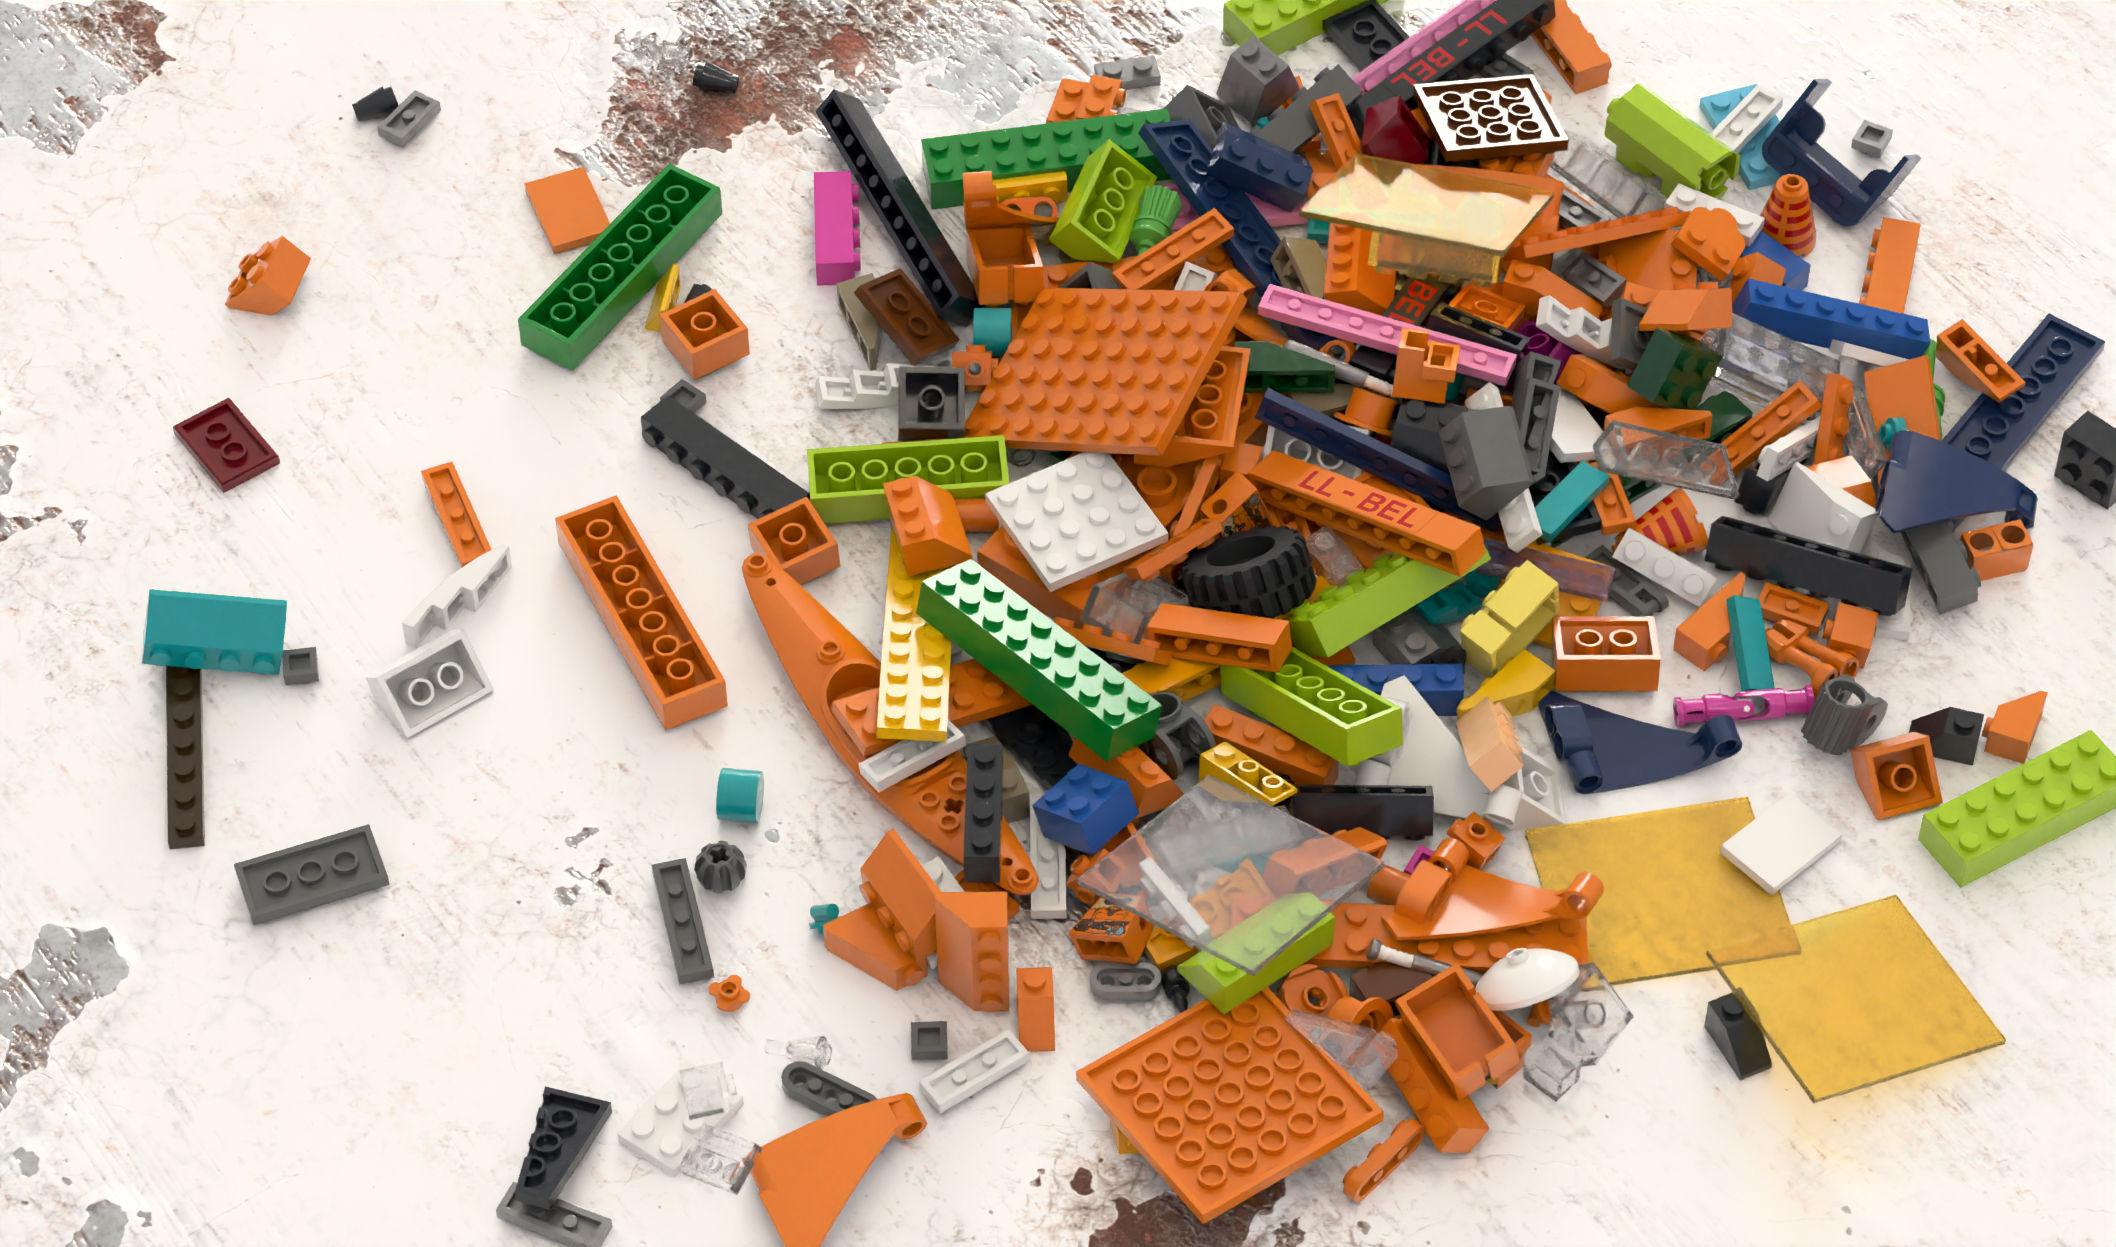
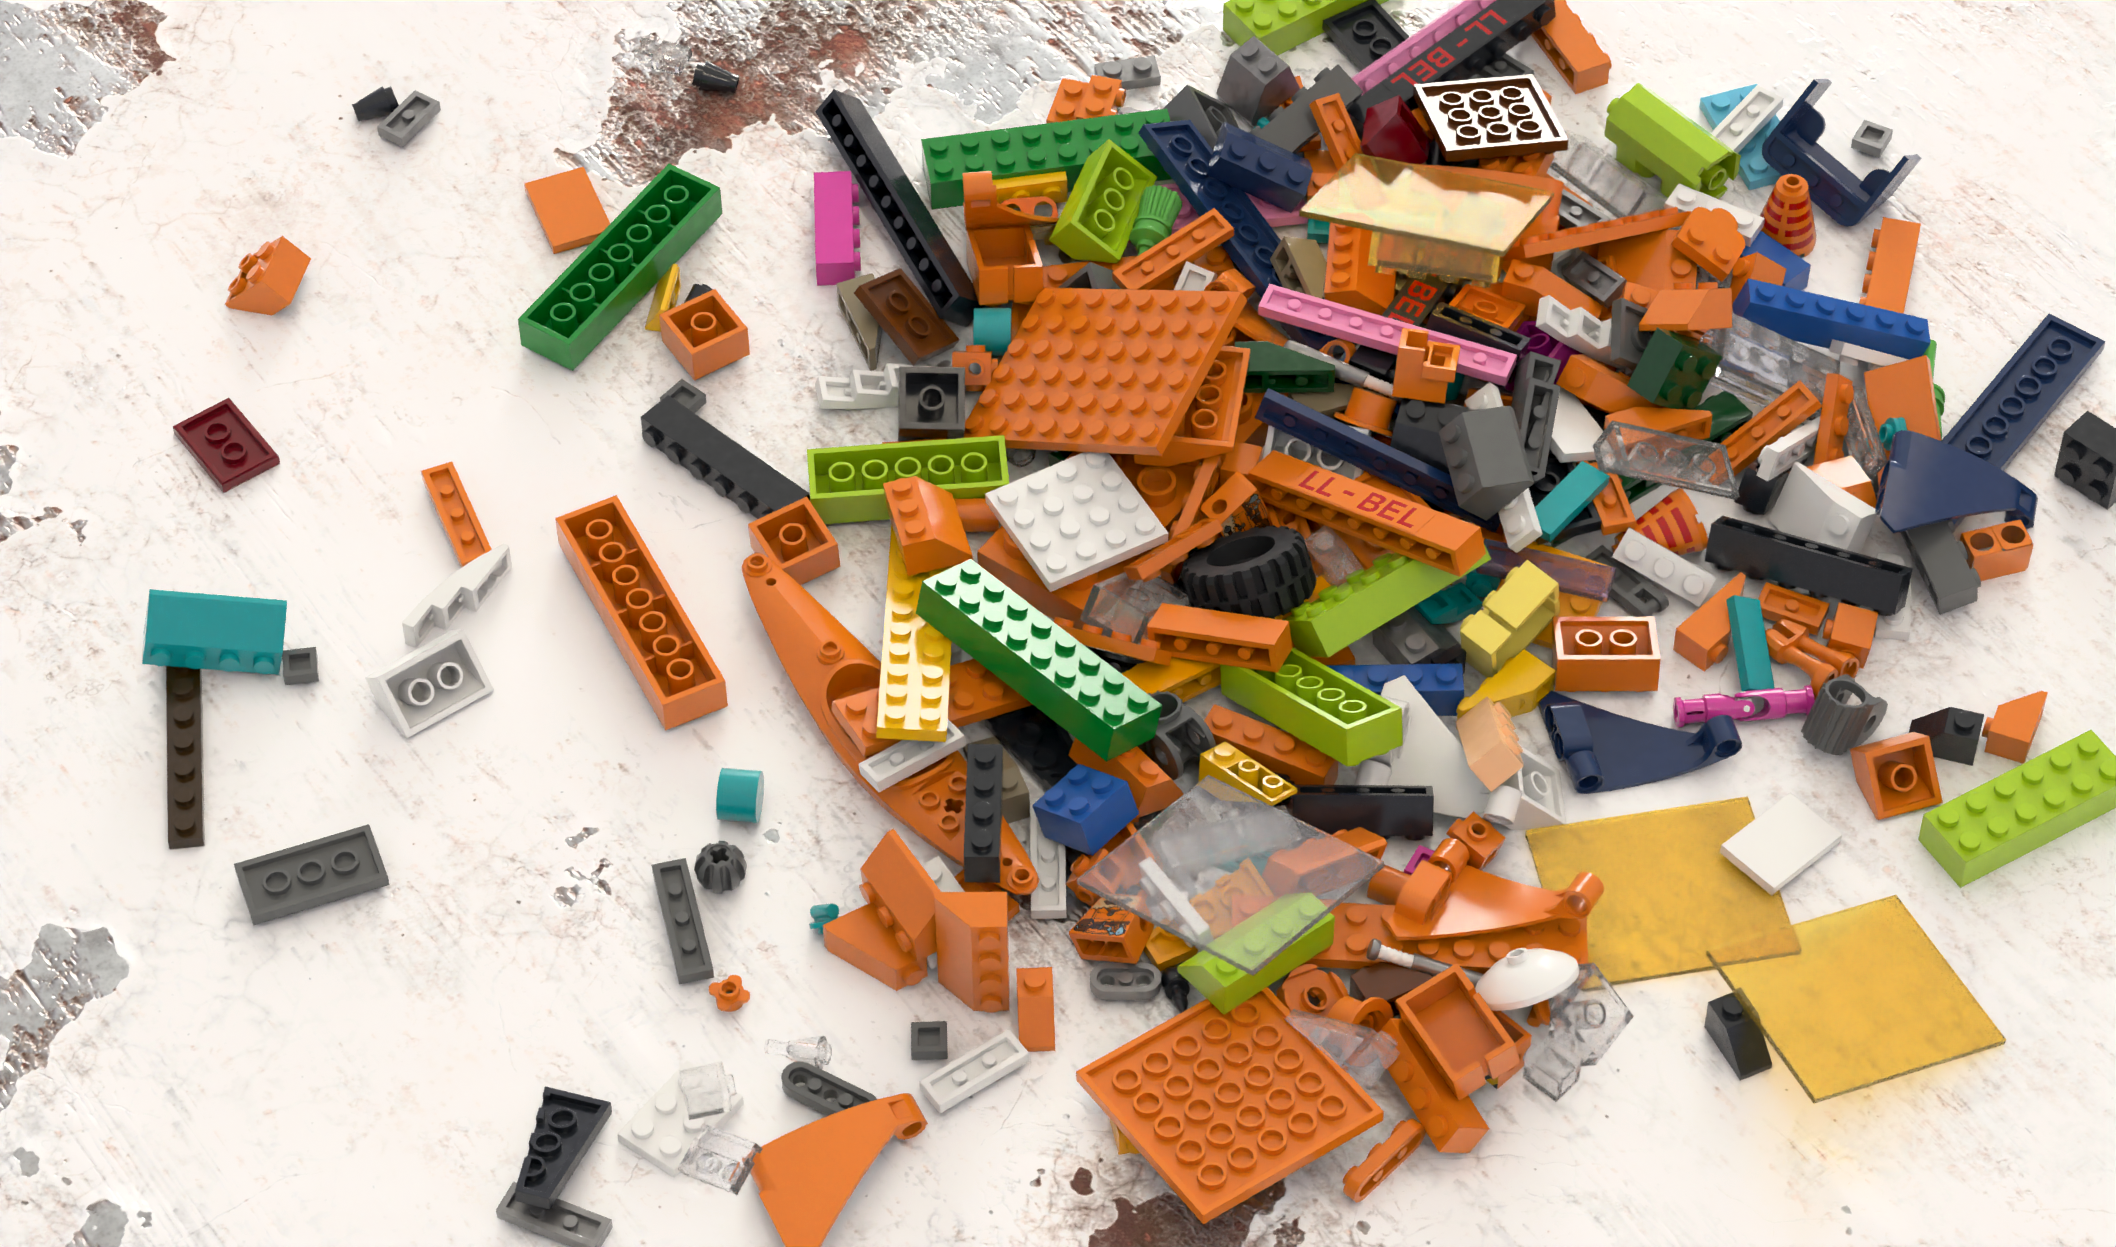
orange slope [1936,319,2025,403] -> none

